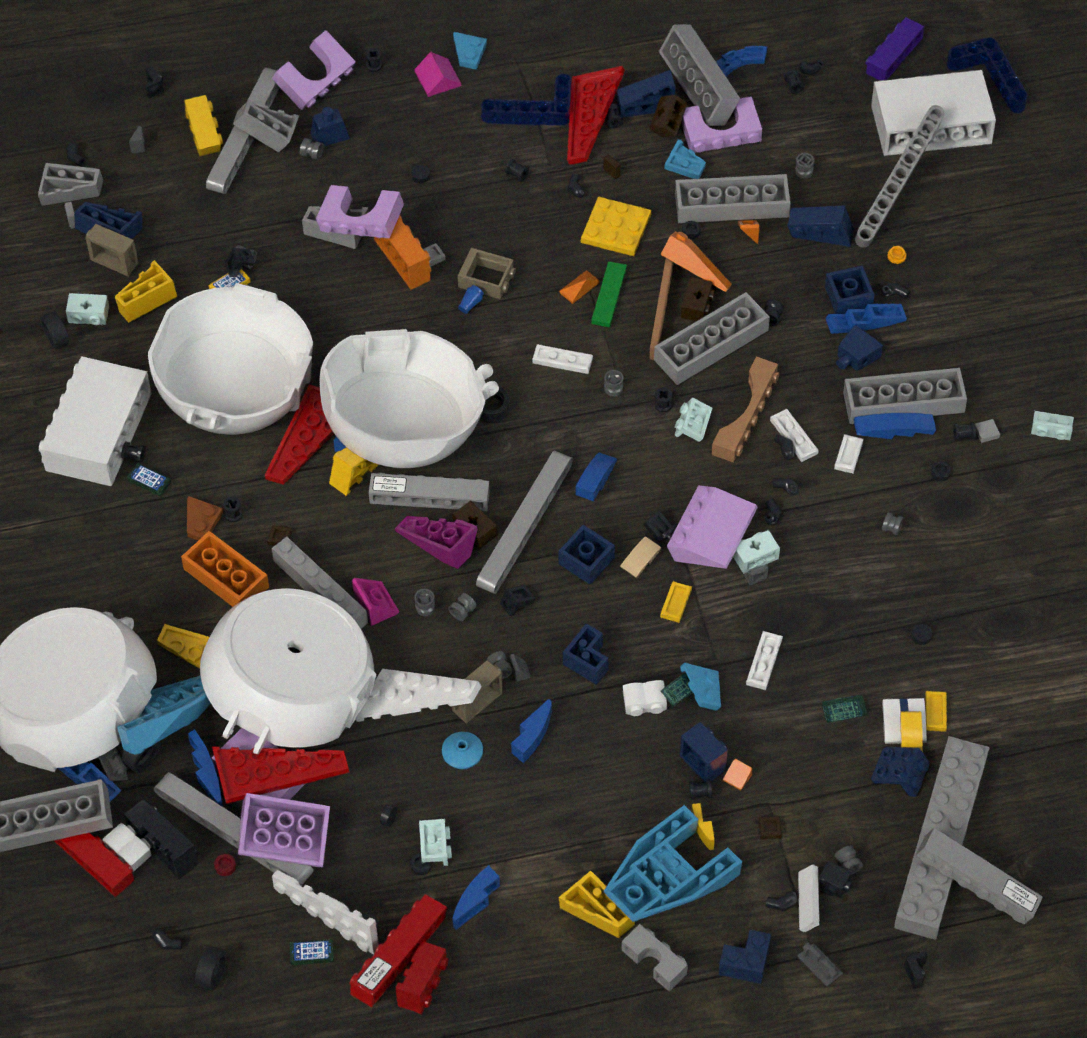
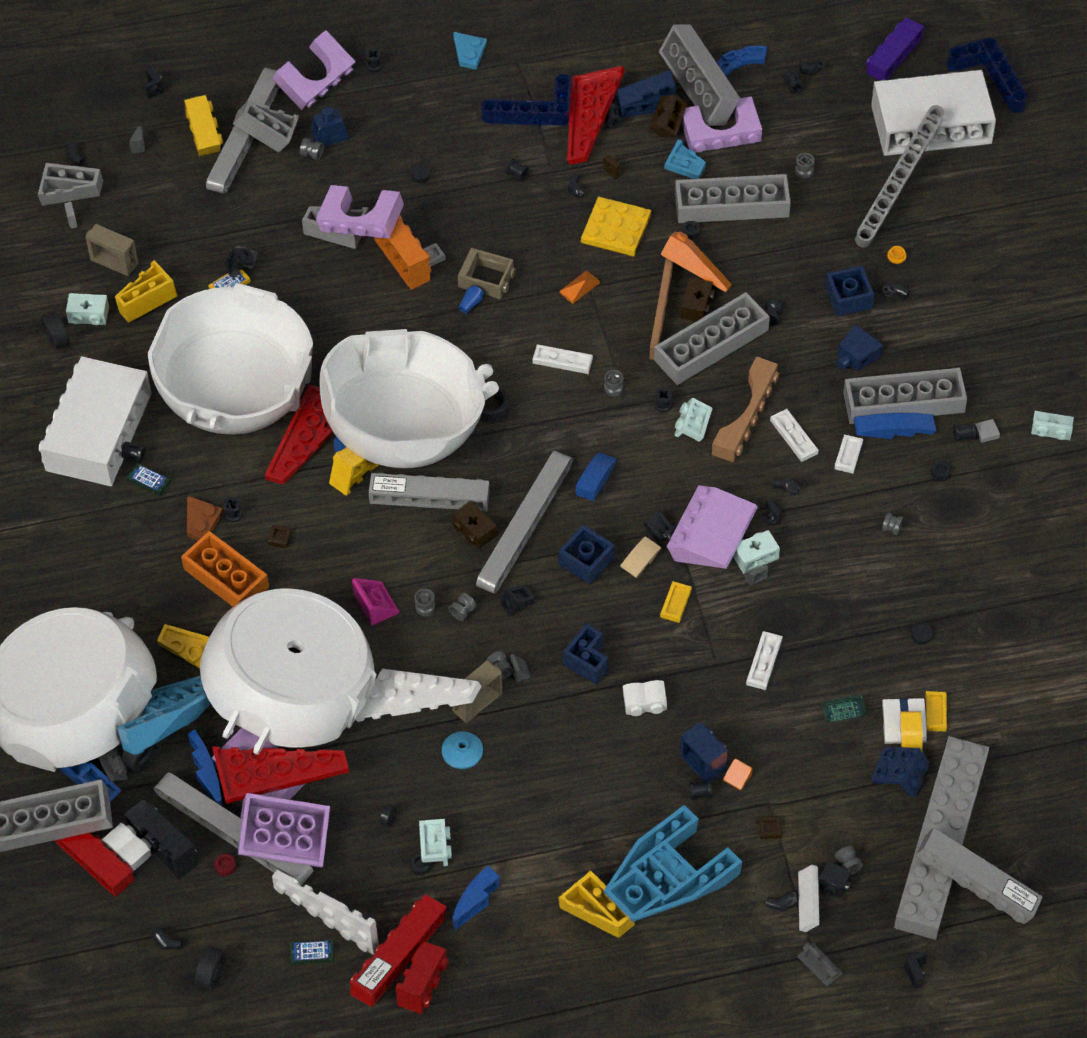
dark blue wedge [74,202,143,239] -> none
light grey brick [272,537,368,628] -> none
magenta wedge [395,516,477,569] -> none
dark pink slope [415,52,461,97] -> none
blue slope [511,699,552,763] -> none
green tile [591,261,627,327] -> none
light grey arch [622,924,687,991] -> none
tile [661,672,693,707] -> none
dark azure wing [680,663,721,711] -> none
yellow slope [691,803,714,850] -> none
dark blue brick [719,930,771,984] -> none
orange slope [738,220,759,244] -> none
black arm [774,434,794,460] -> none
dark blue wedge [788,205,854,247] -> none
blue slope [826,304,907,334] -> none

